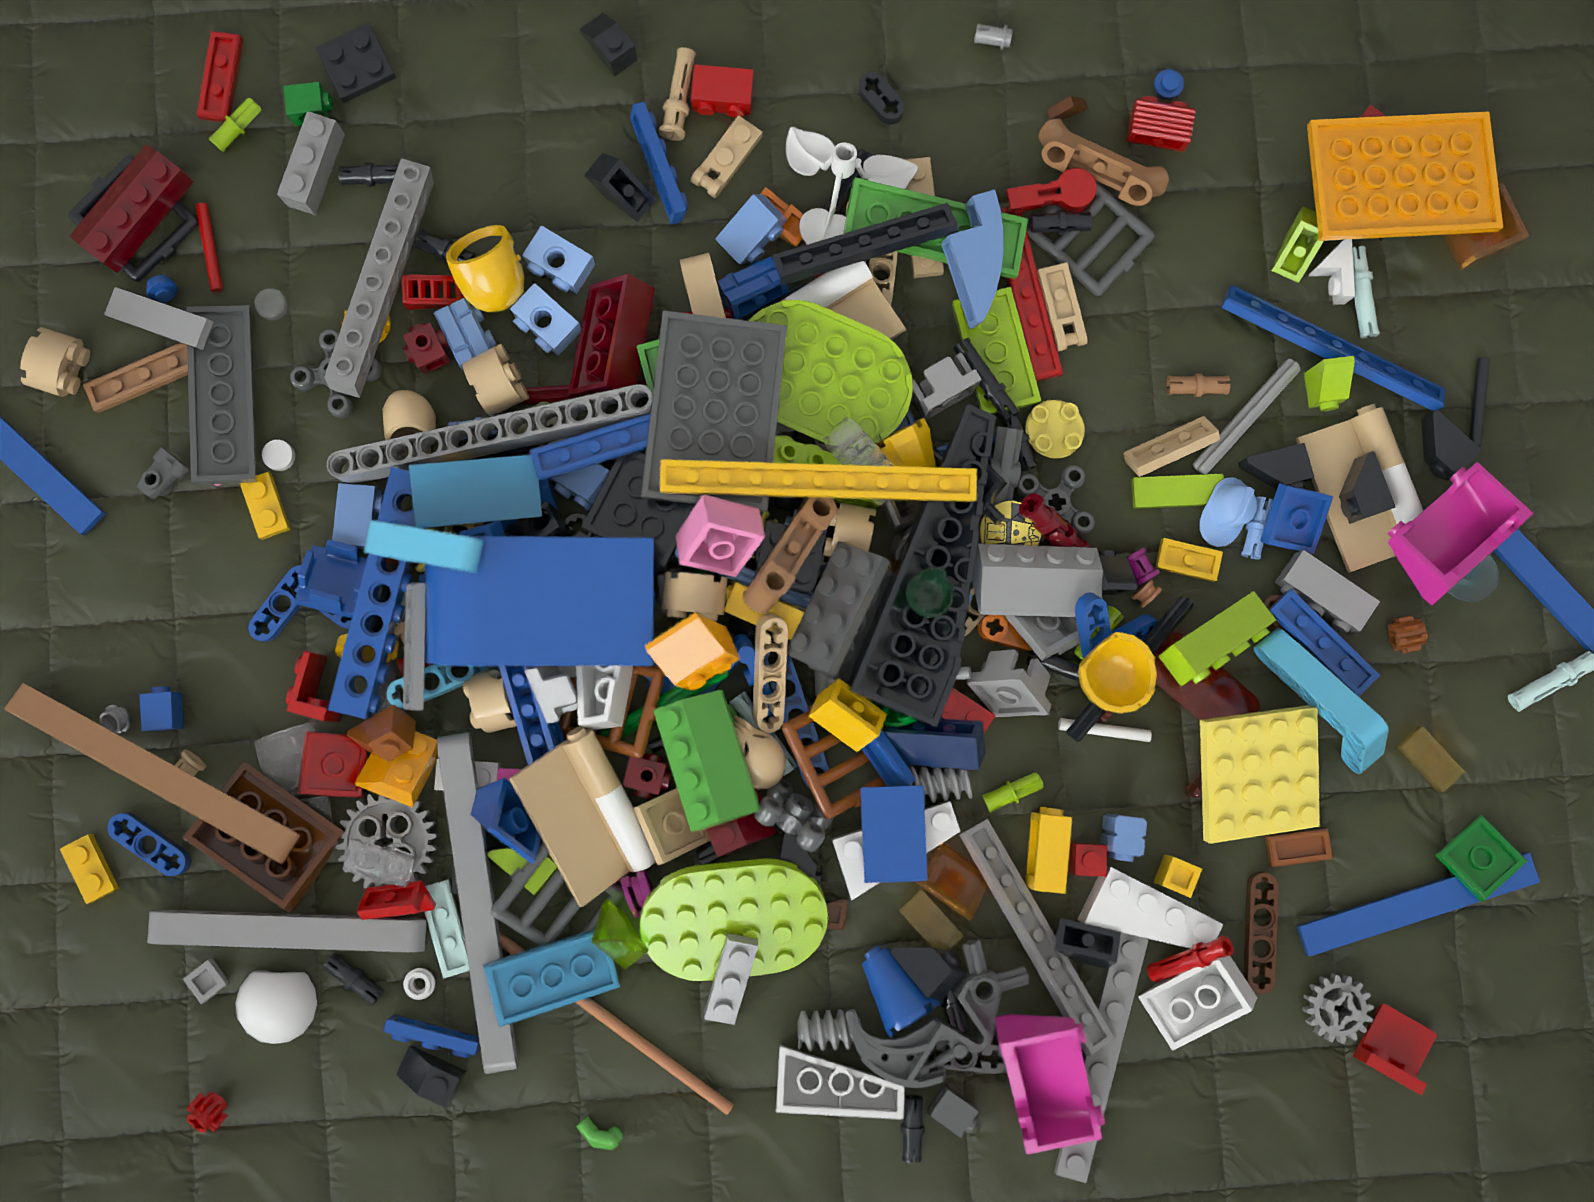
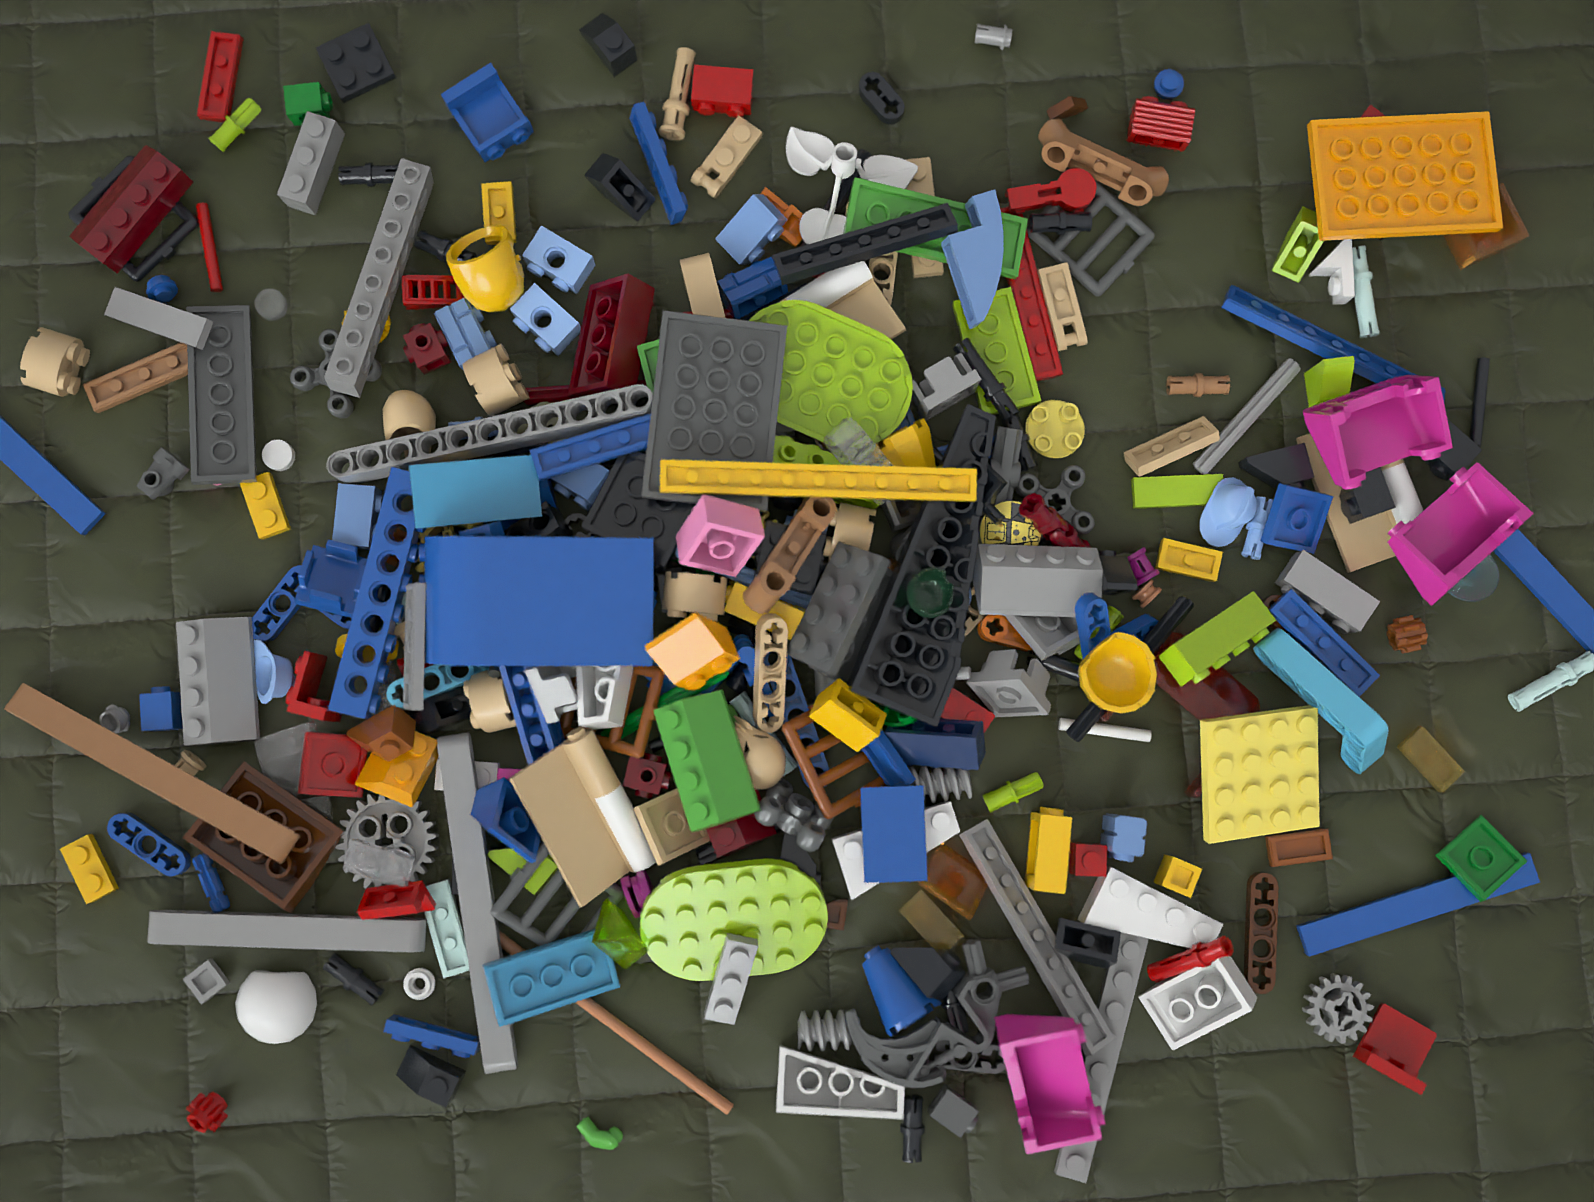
medium azure beam [364,520,483,573] -> none
none -> light grey slope [176,617,260,746]
none -> blue axle [192,853,230,913]
none -> light blue piece [253,640,296,704]
none -> black slope [409,687,472,735]
none -> blue panel [441,63,534,163]
none -> yellow plate [481,181,517,245]
none -> black pin [726,662,748,694]
none -> dark pink windscreen [1303,375,1453,489]

